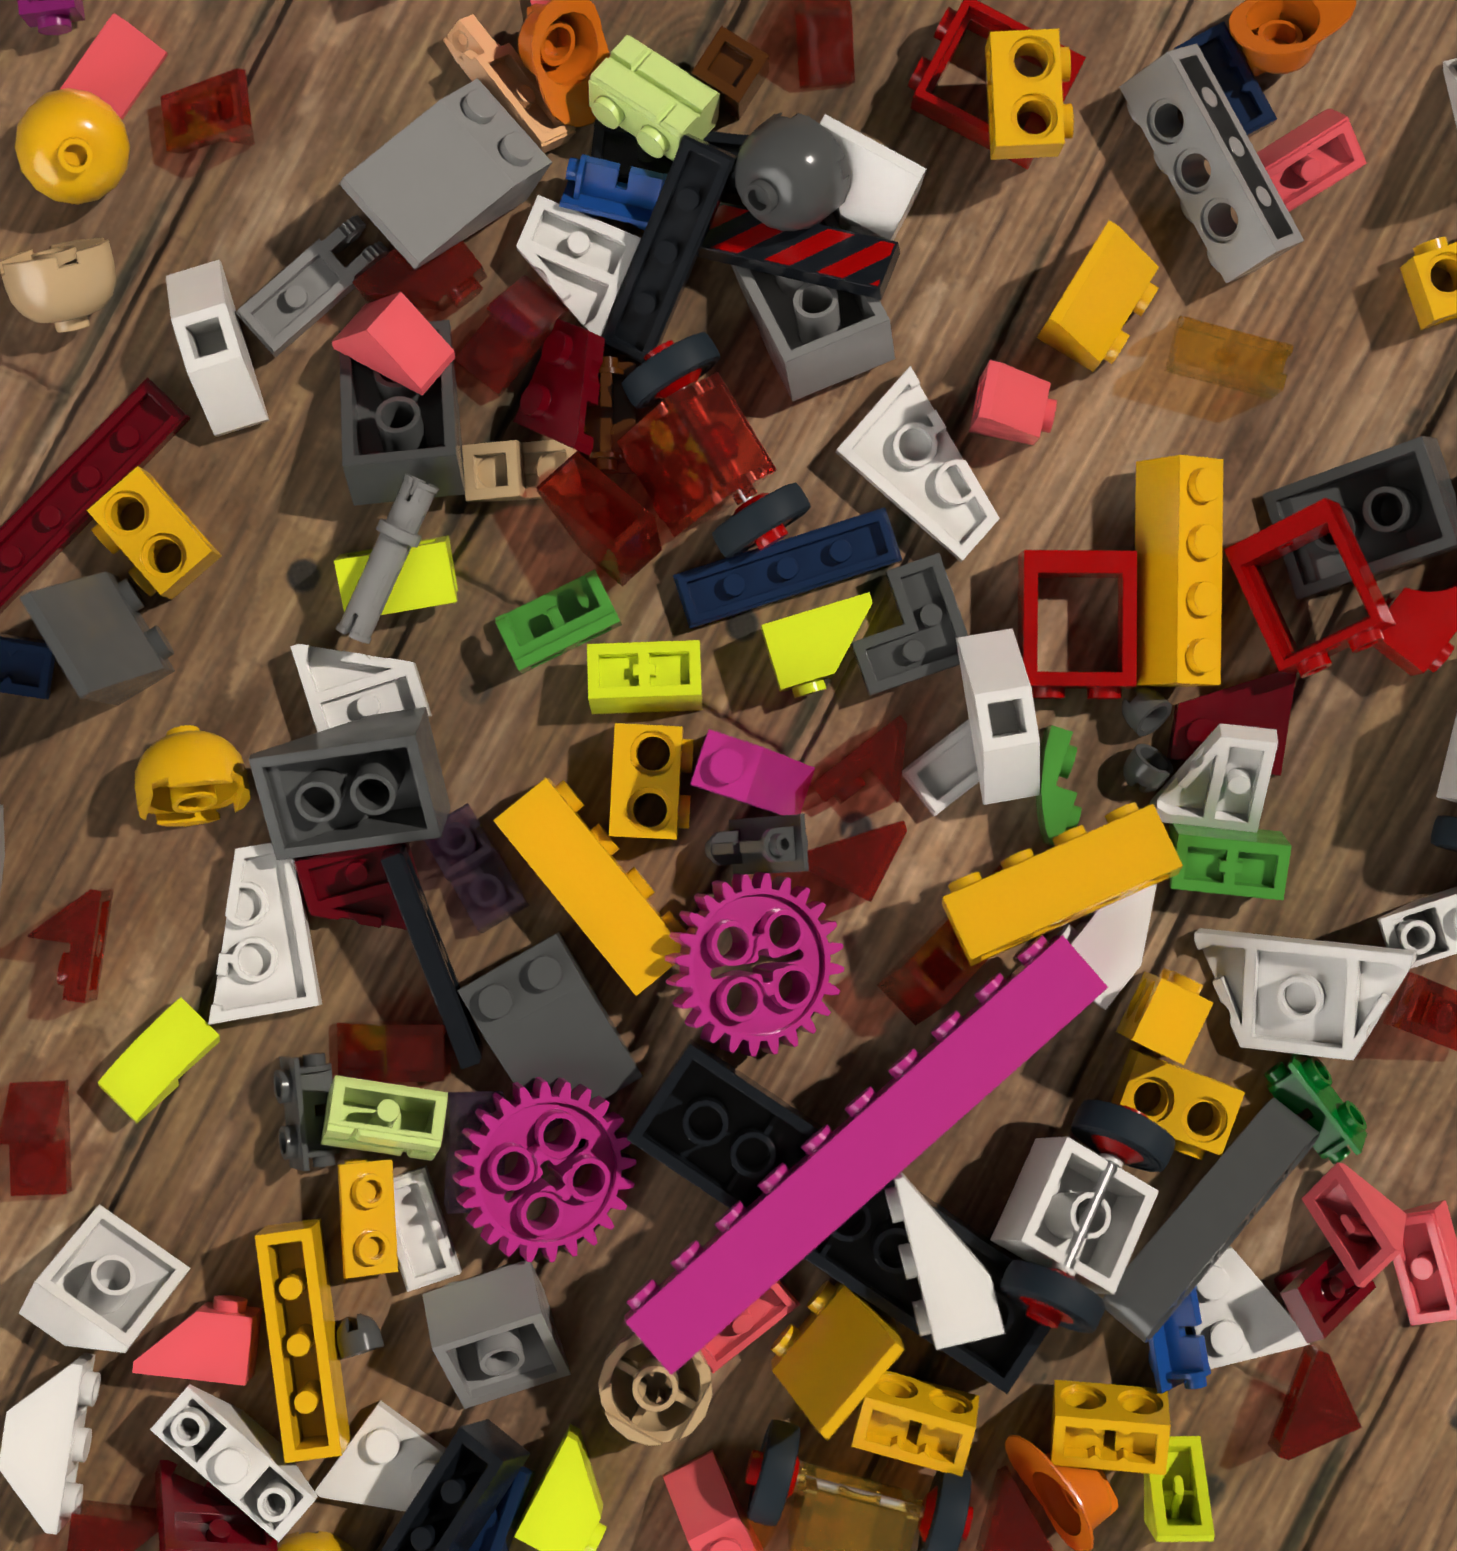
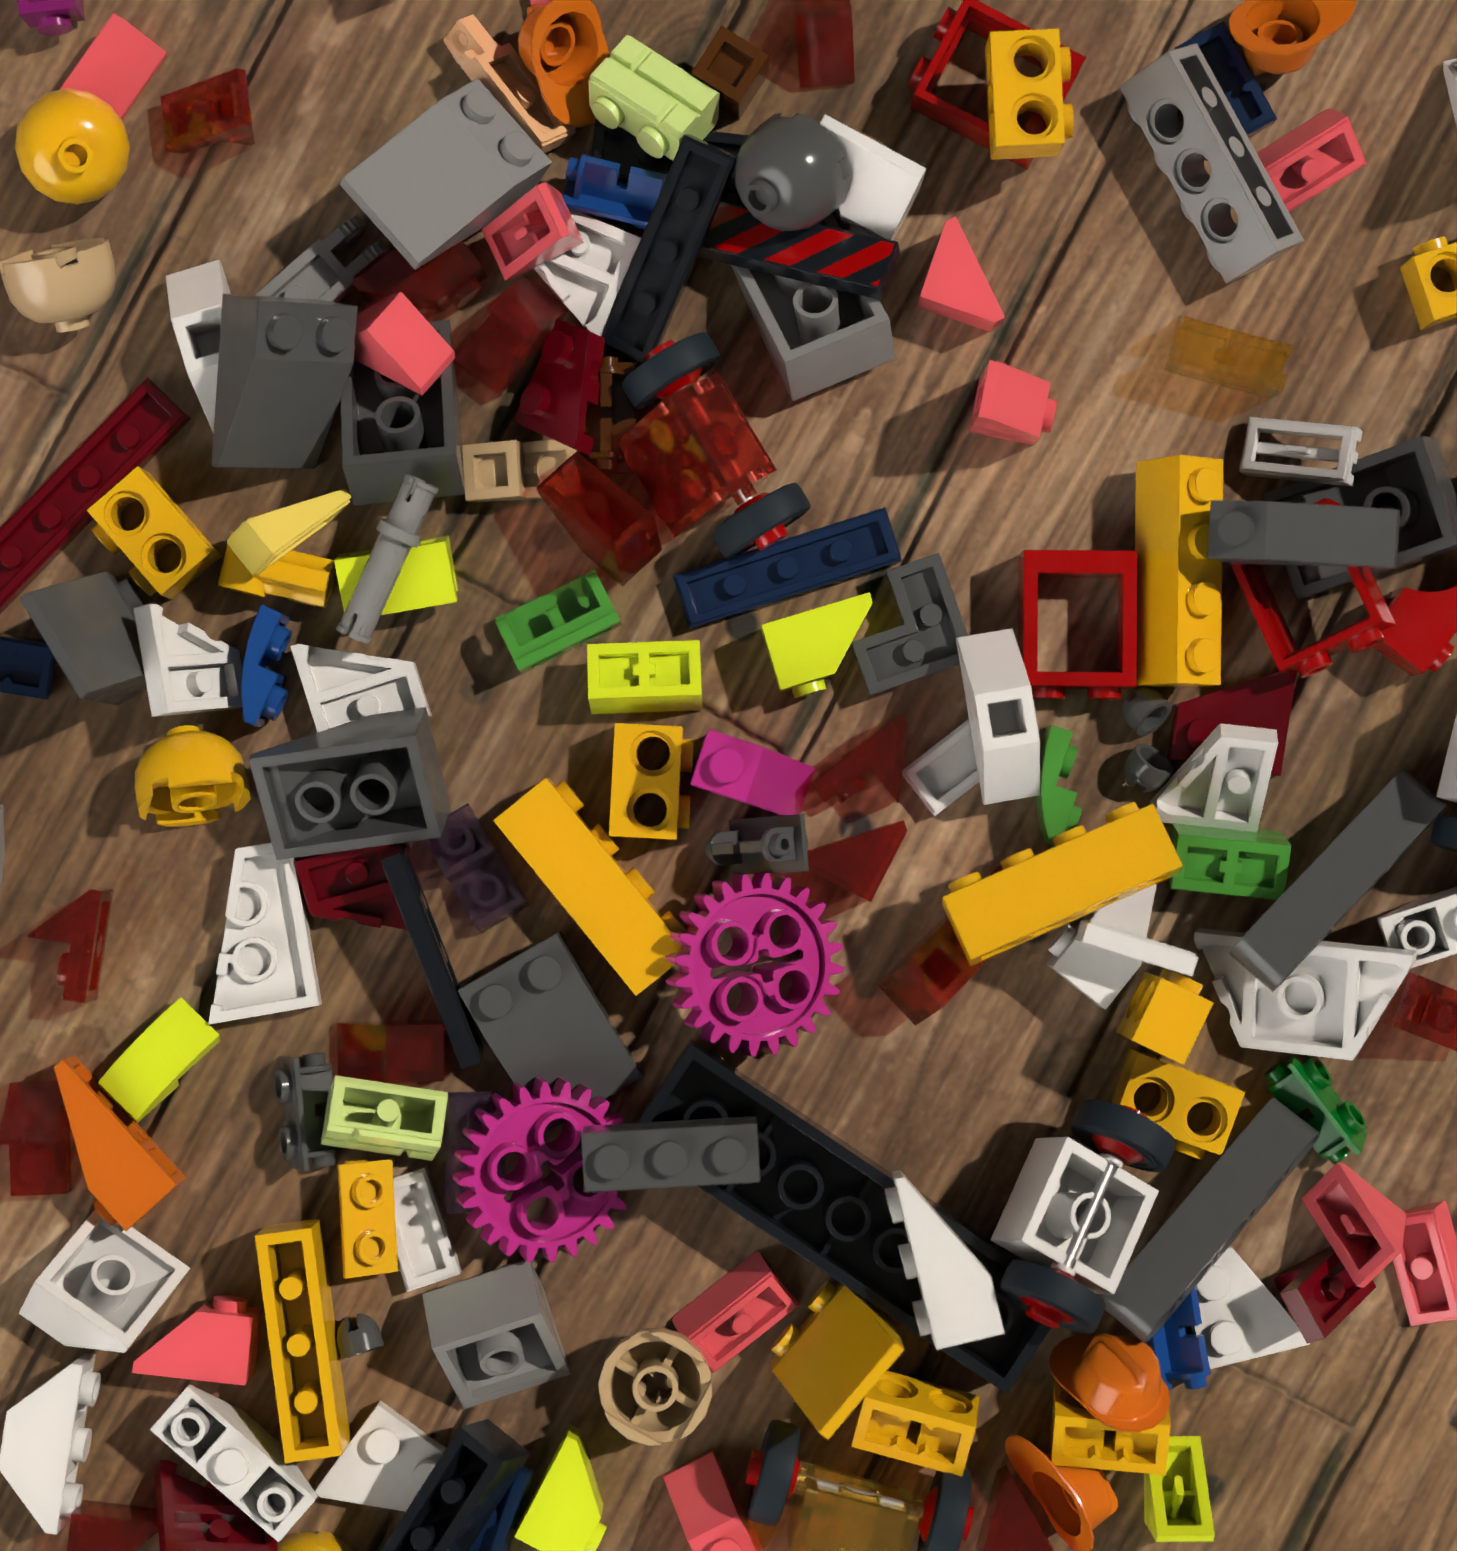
dark pink brick [624,935,1109,1375] -> none
white wing [835,366,1000,562] -> none
yellow slope [1037,220,1159,372] -> none
clear red slope [1267,1342,1362,1461] -> none
none -> orange slope [54,1055,187,1231]
none -> white wing [133,604,243,717]
none -> dark grey slope [211,294,358,469]
none -> yellow piece [217,531,336,608]
none -> light yellow slope [227,488,352,575]
none -> blue slope [241,604,292,728]
none -> coral slope [481,182,584,281]
none -> dark grey brick [581,1116,760,1192]
none -> coral slope [916,216,1005,332]
none -> orange piece [1049,1333,1170,1432]
none -> white tile [1075,919,1198,977]
none -> dark grey slope [1207,500,1400,568]
none -> dark grey beam [1229,768,1447,992]
none -> white tile [1239,417,1363,487]

